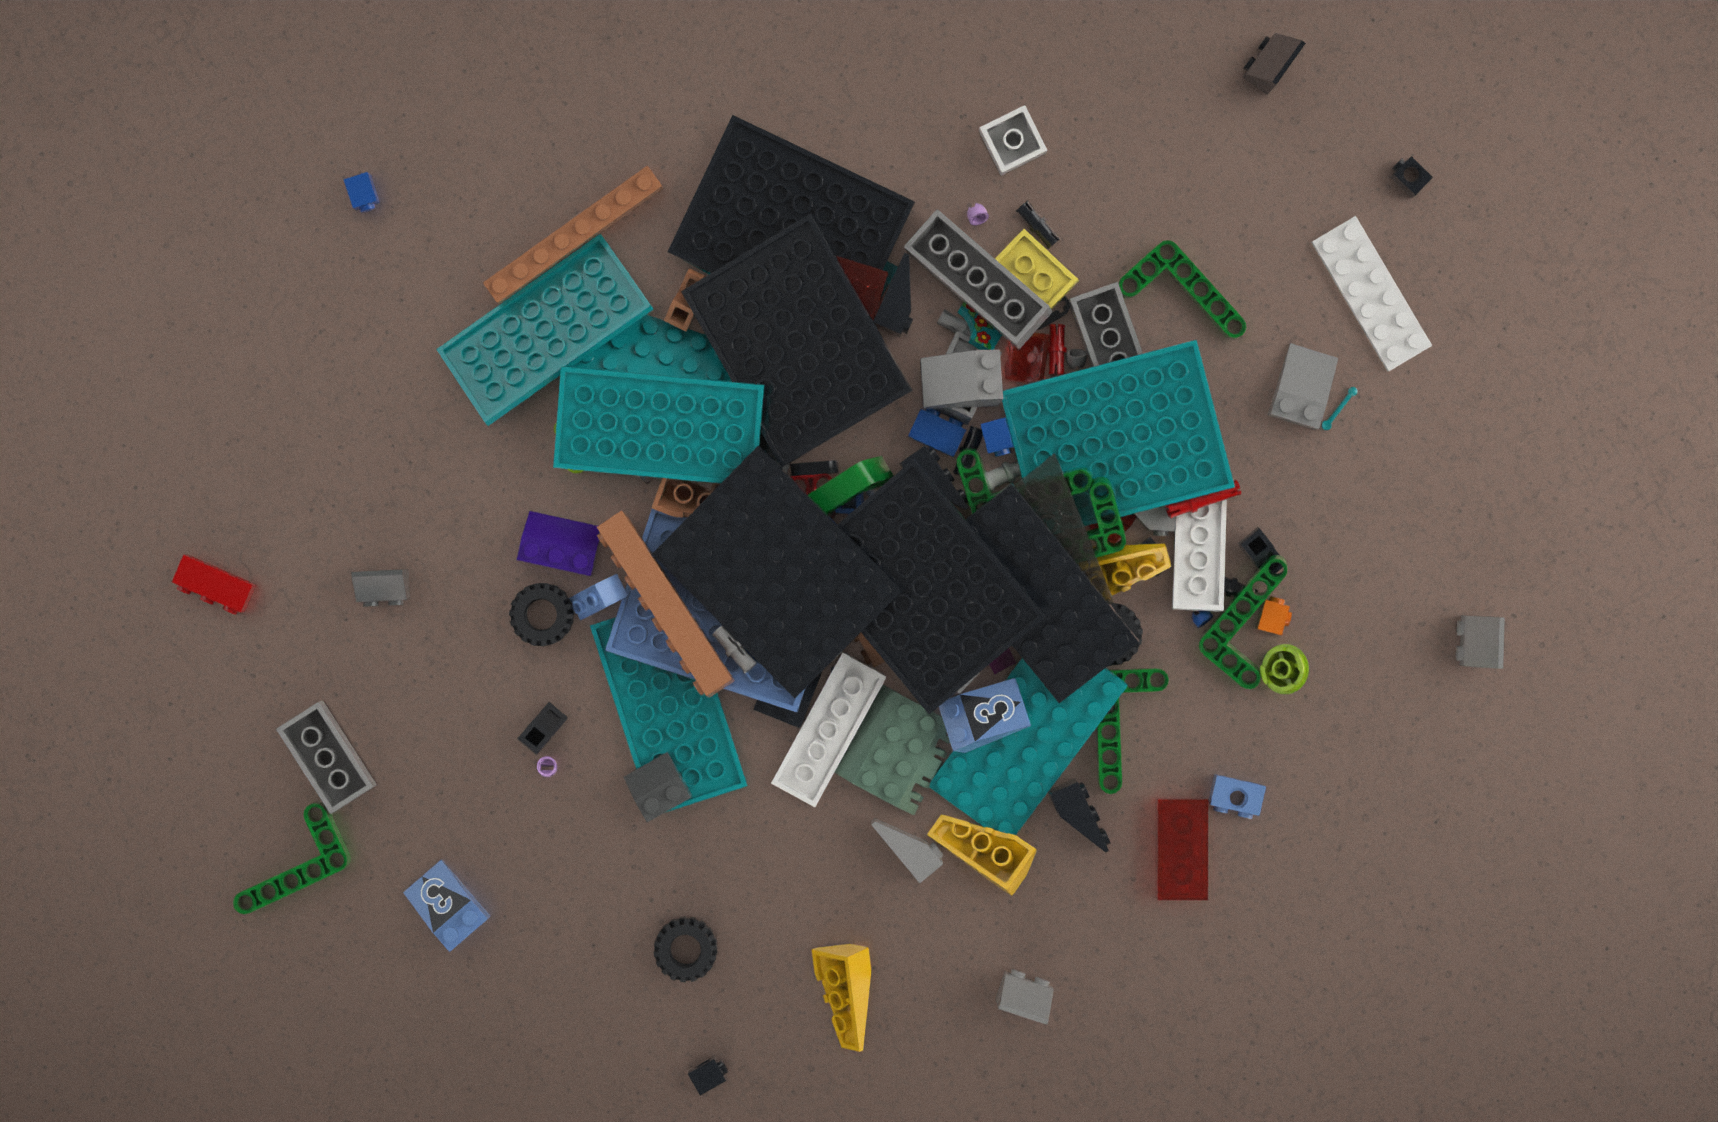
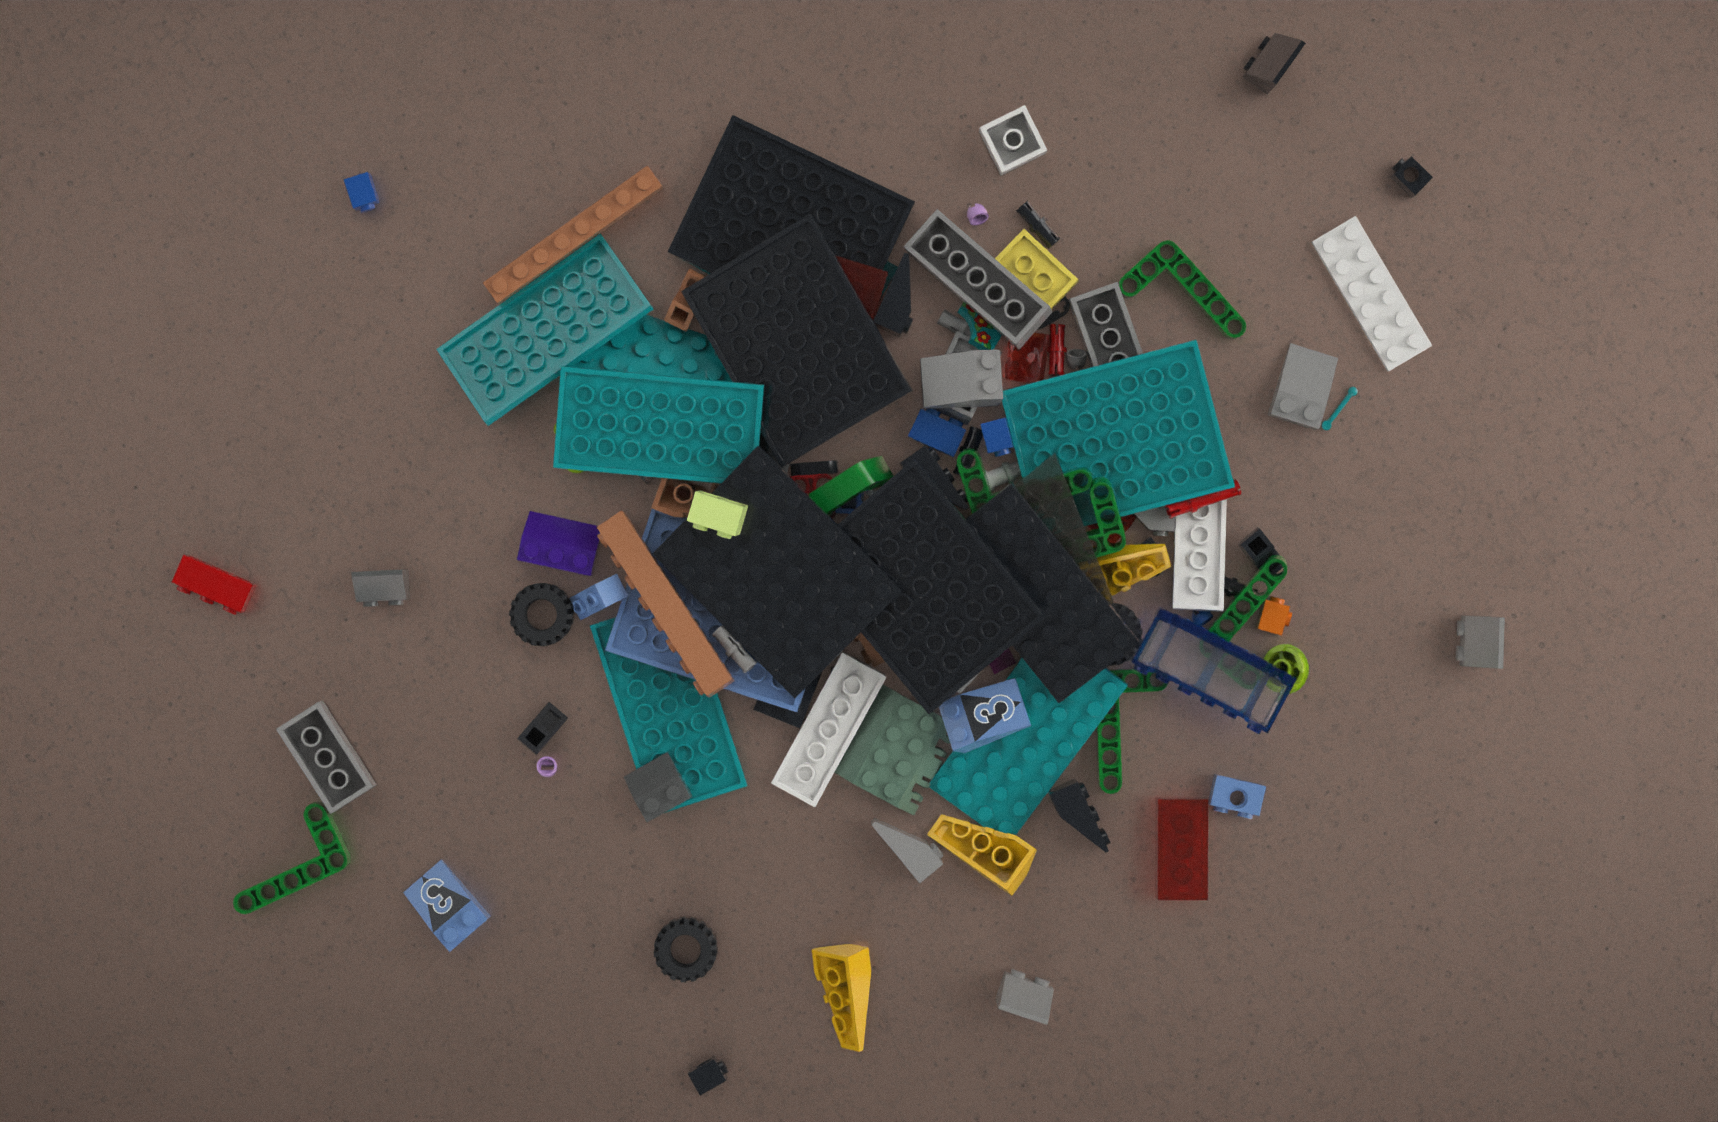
none -> yellowish green brick [687,490,748,539]
none -> clear windscreen [1131,606,1297,734]

